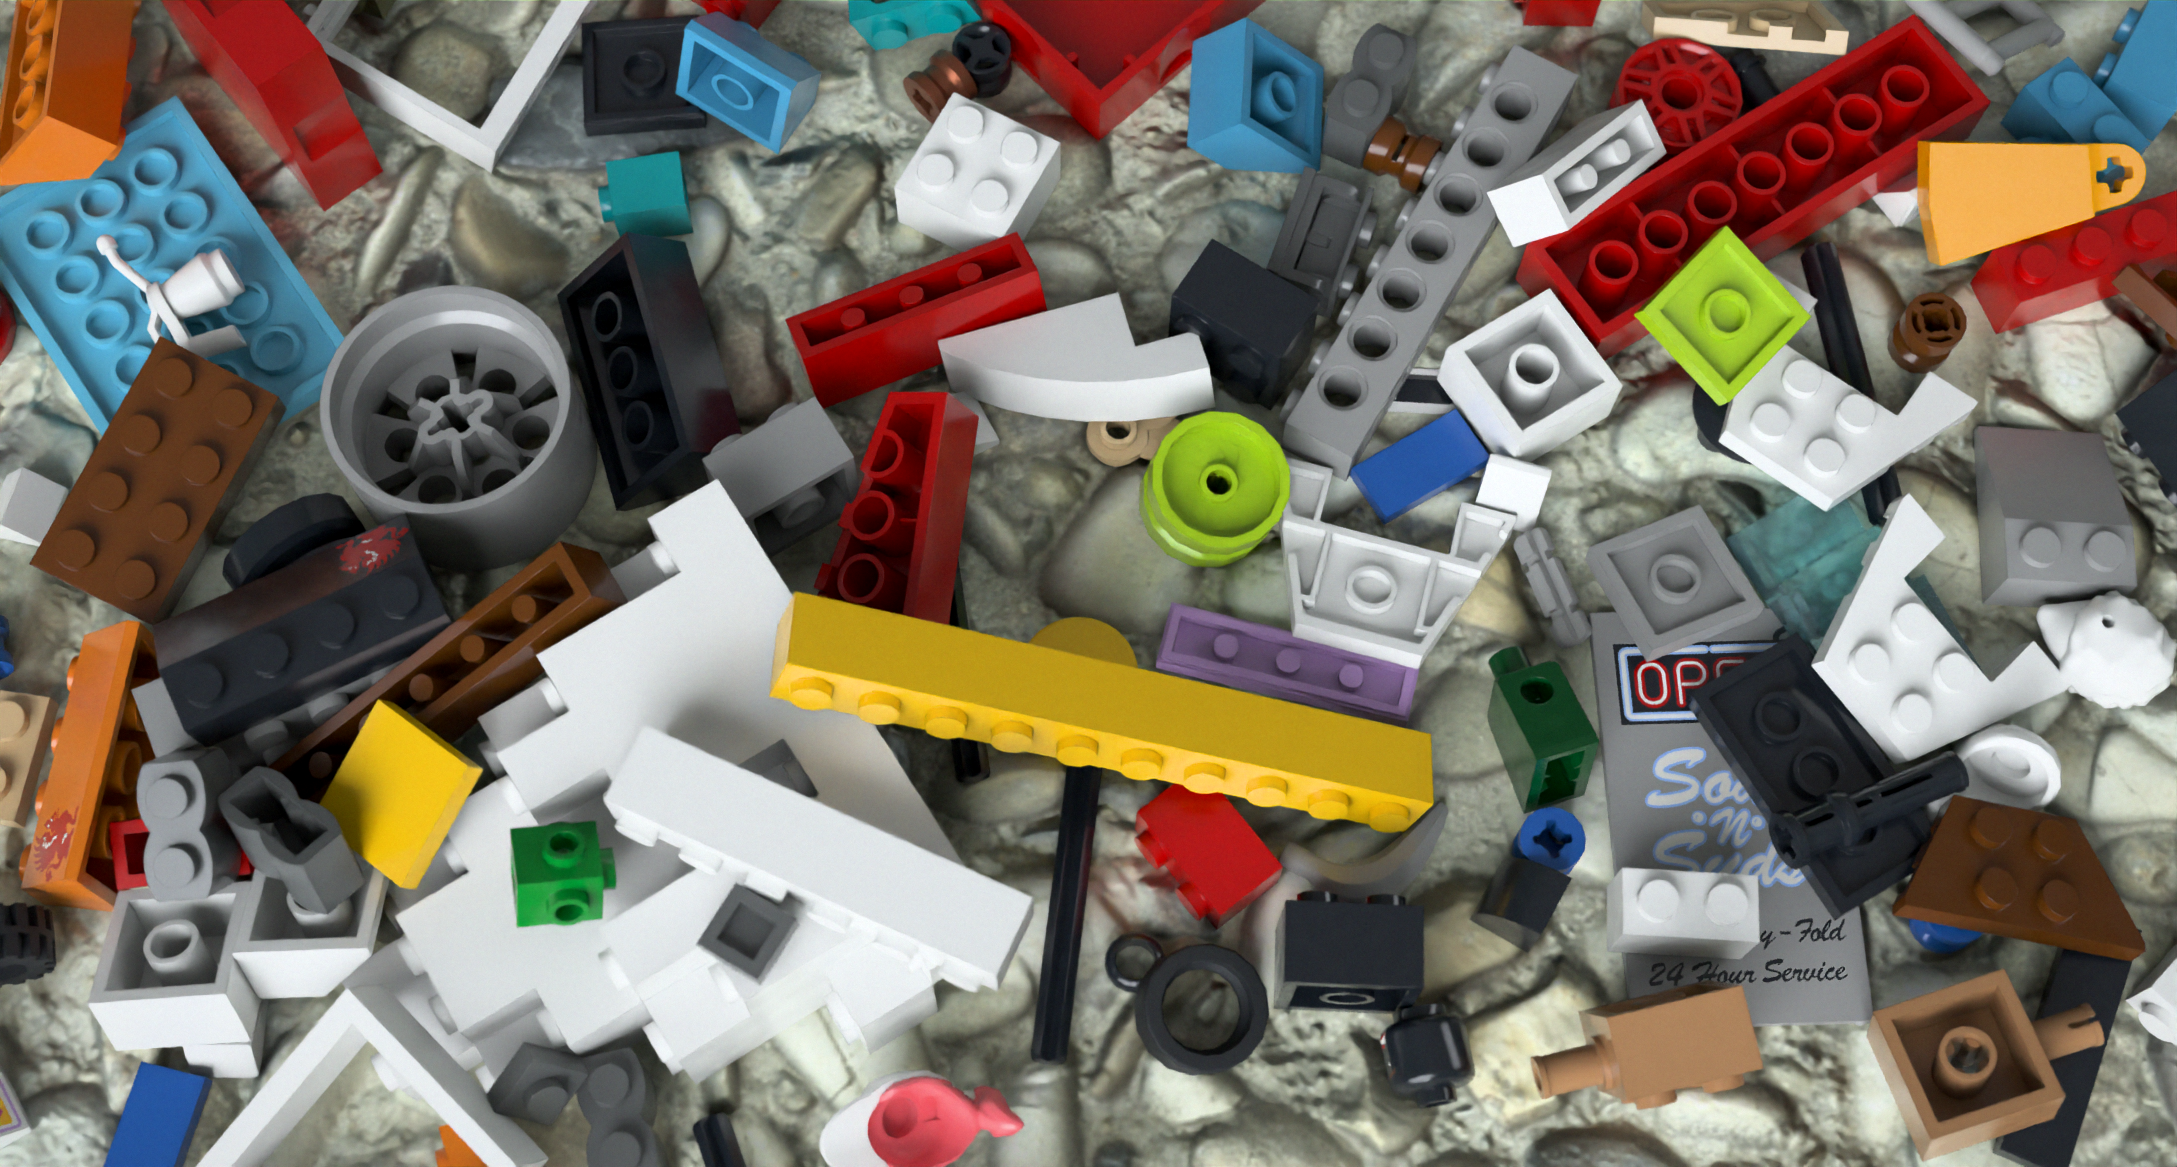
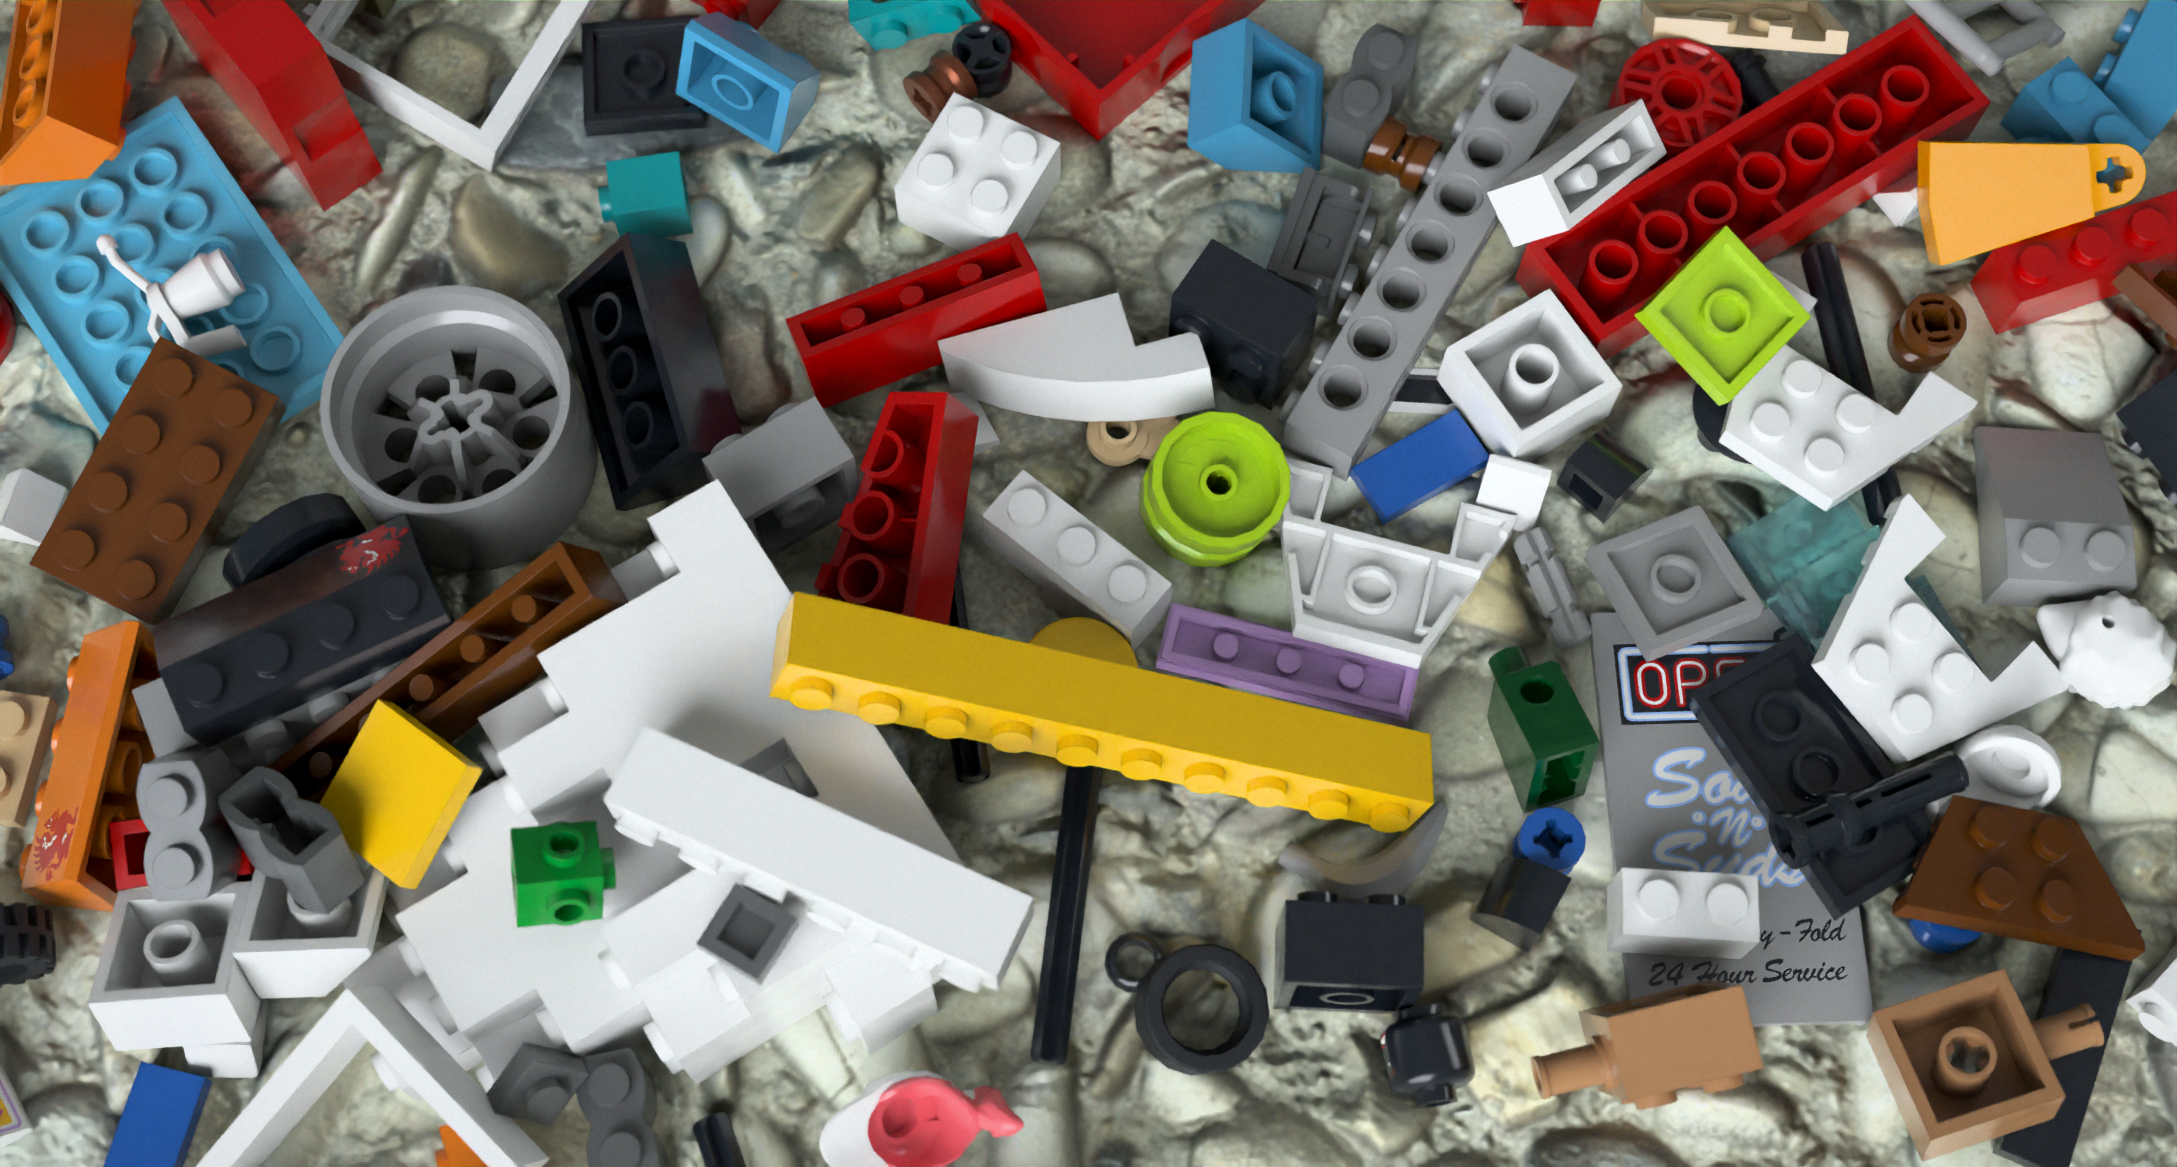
red brick [1134,783,1283,930] -> none
none -> white brick [982,470,1172,652]
none -> black brick [1556,428,1653,524]

